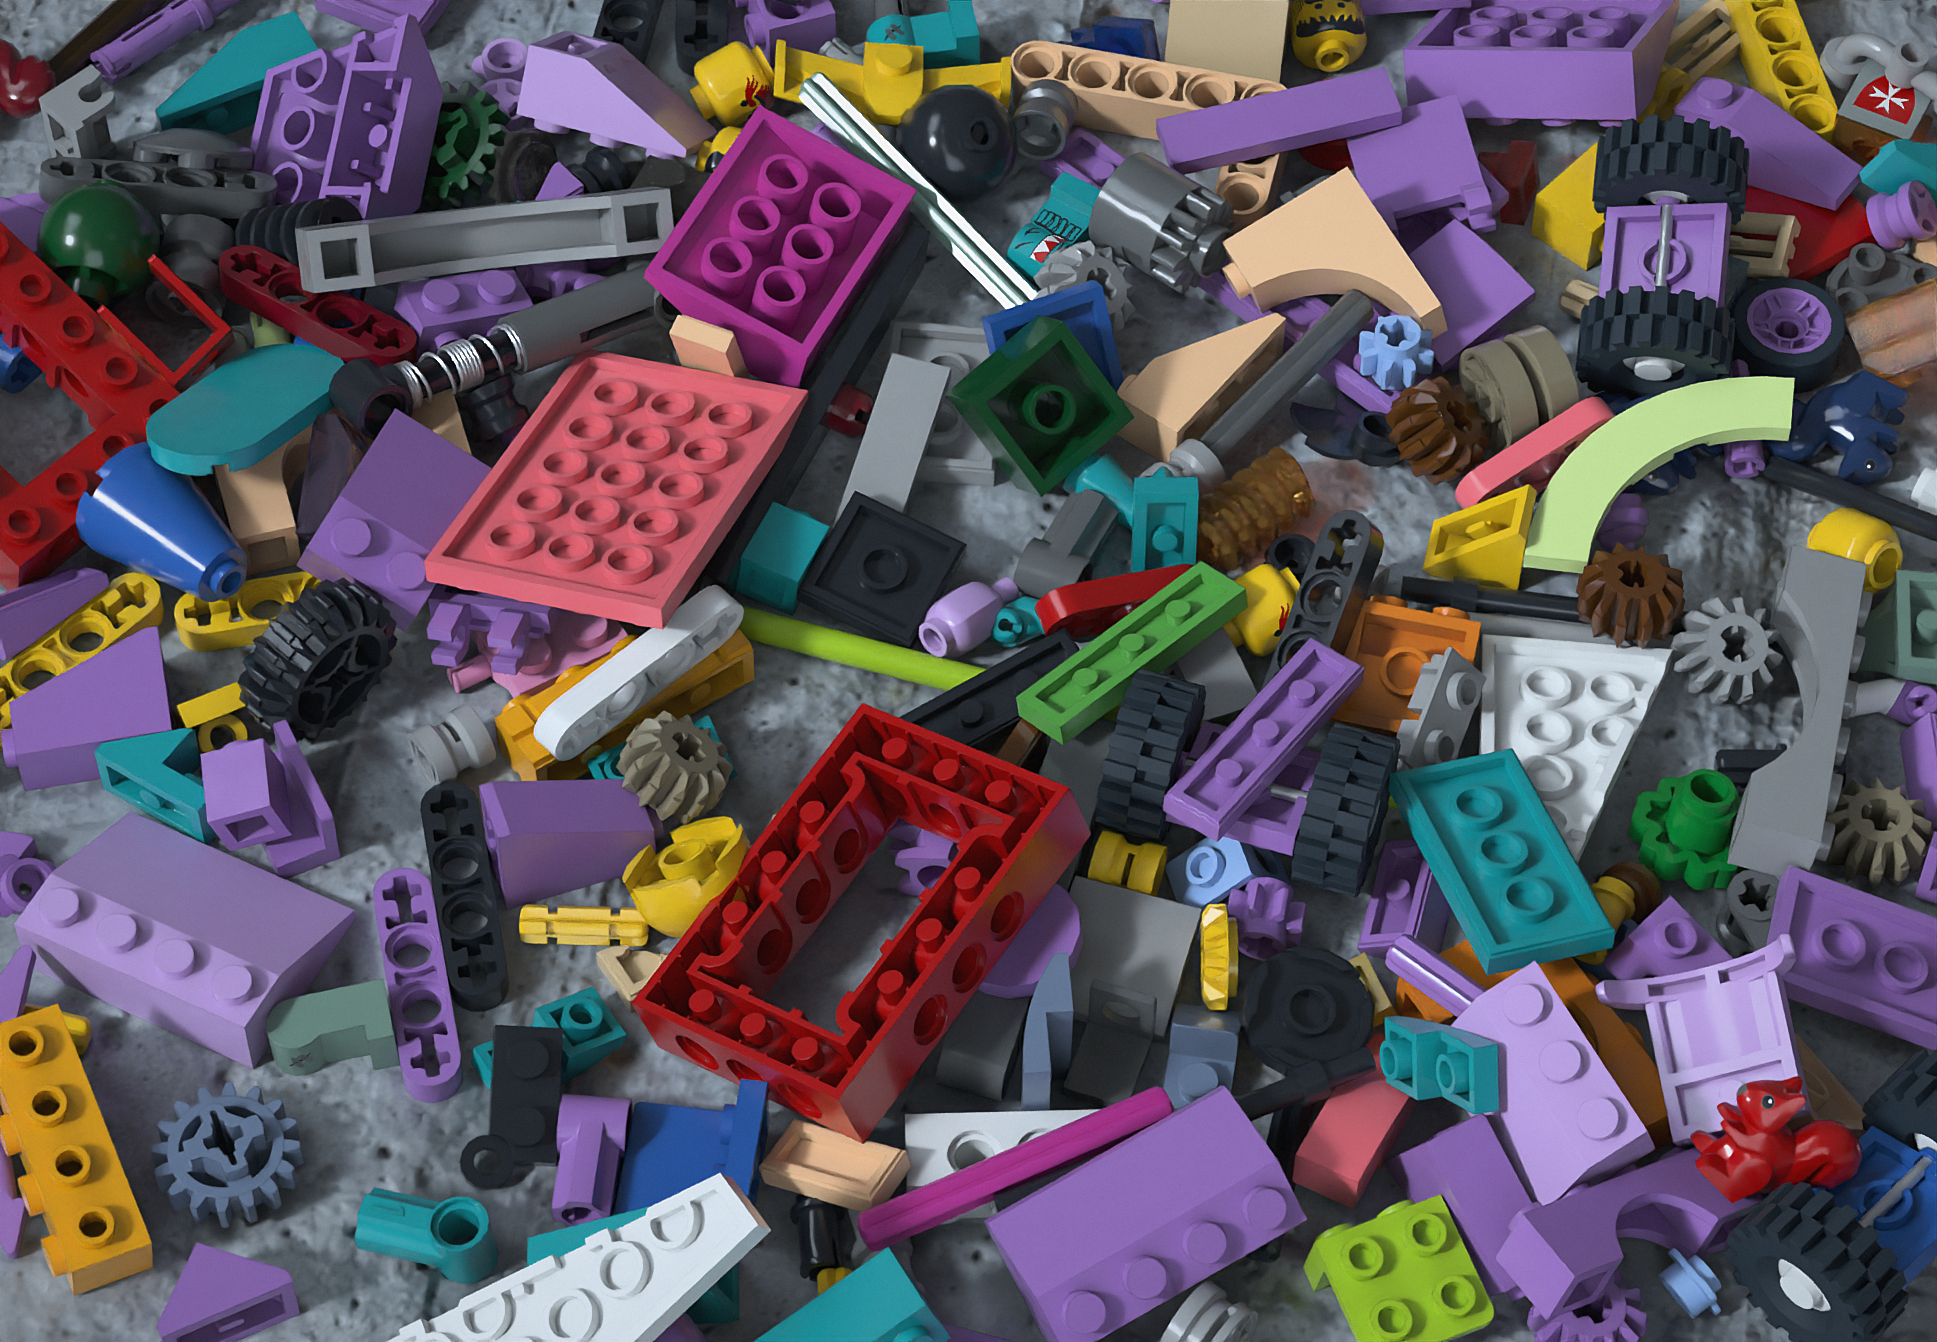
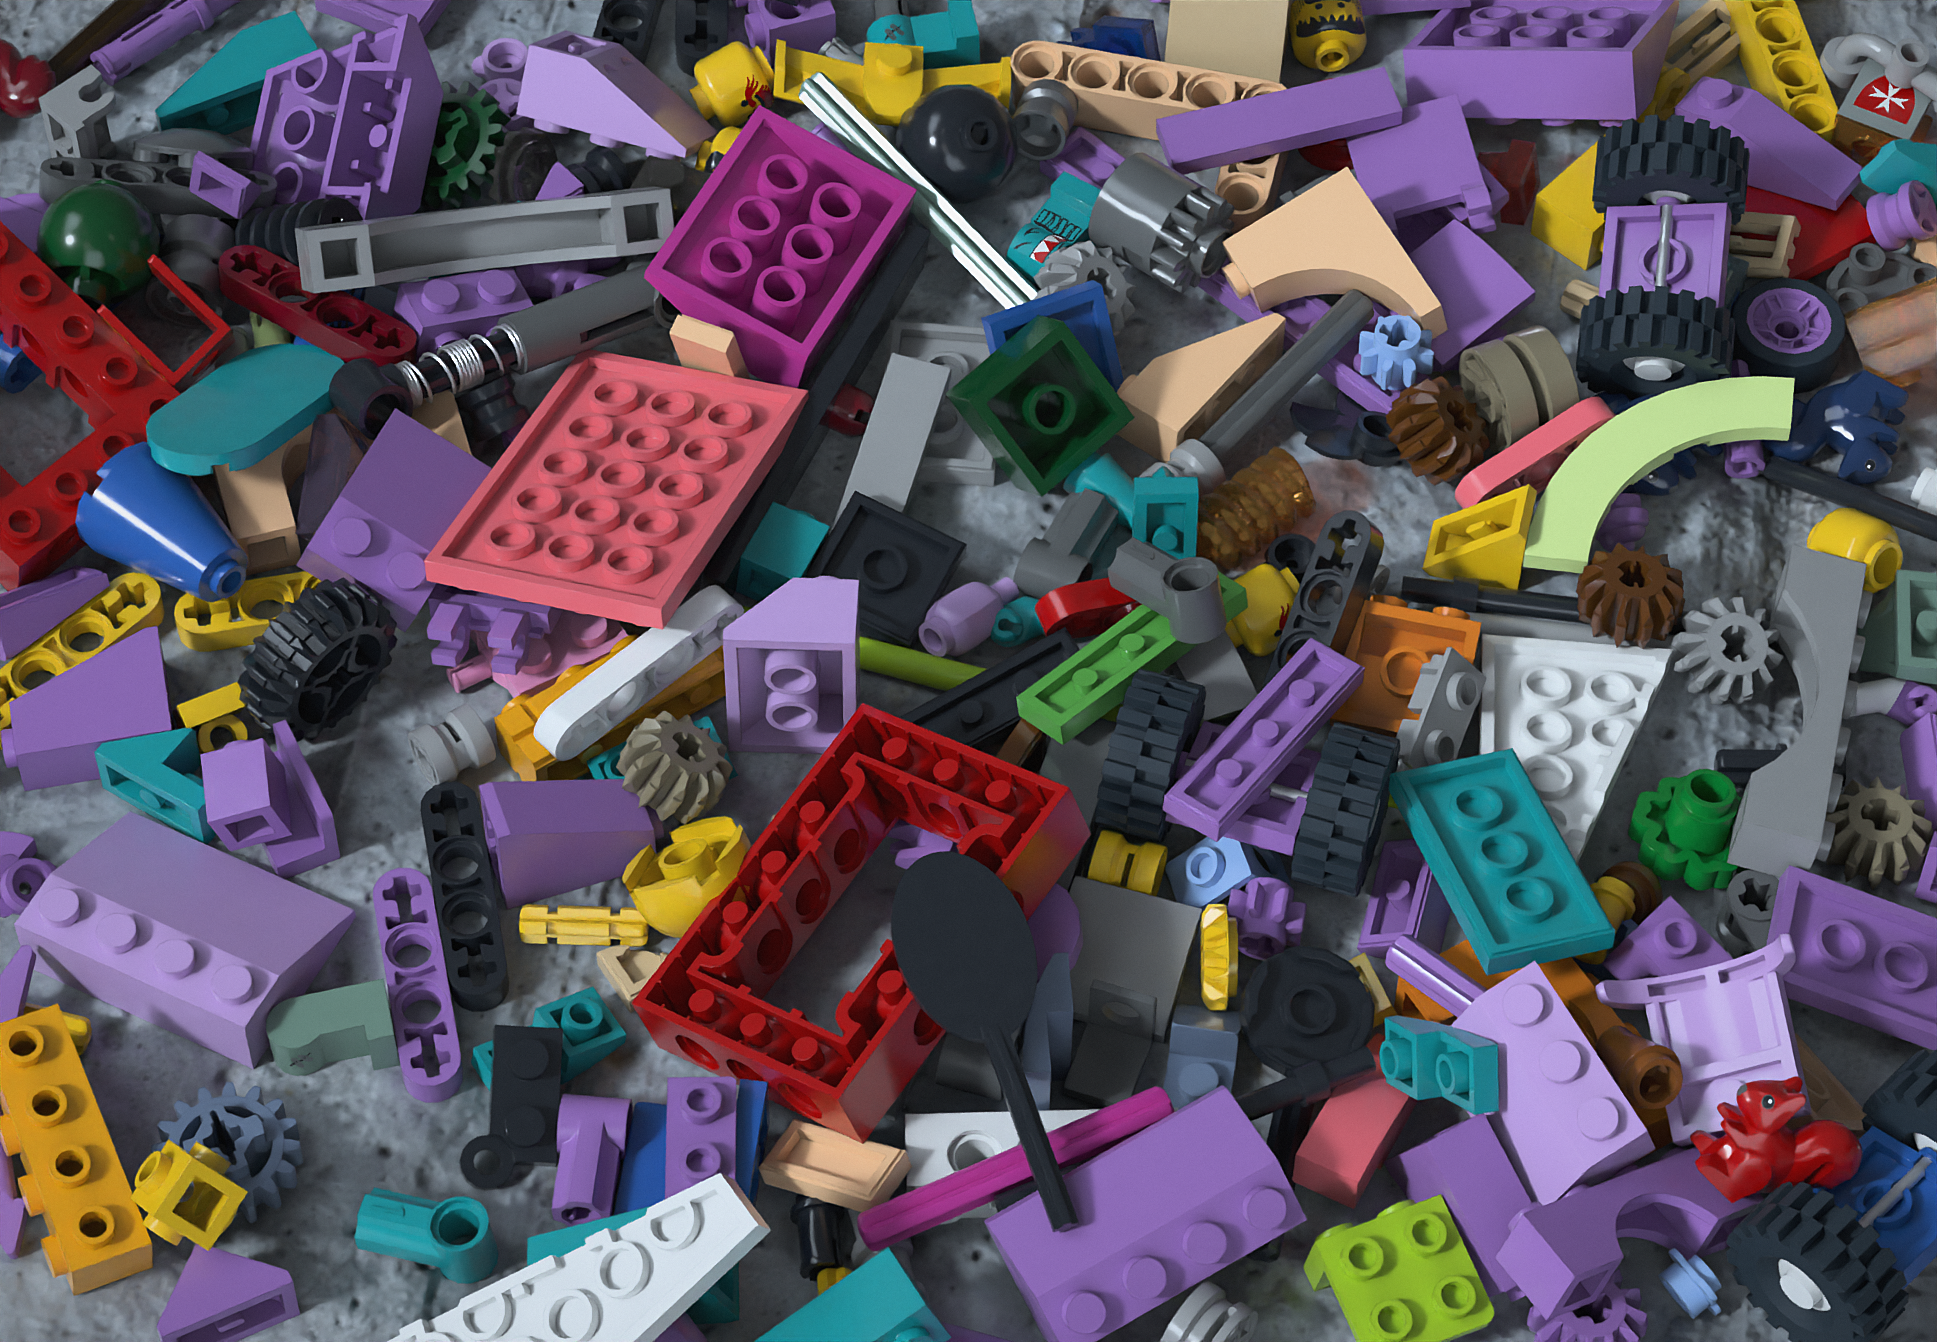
none -> yellow brick [130,1139,248,1251]
none -> medium lavender slope [189,151,262,220]
none -> medium lavender bracket [665,1077,737,1199]
none -> lavender slope [723,576,861,754]
none -> black piece [891,851,1079,1233]
none -> dark grey piece [1108,537,1227,644]
none -> dark orange cone [1596,1026,1683,1109]

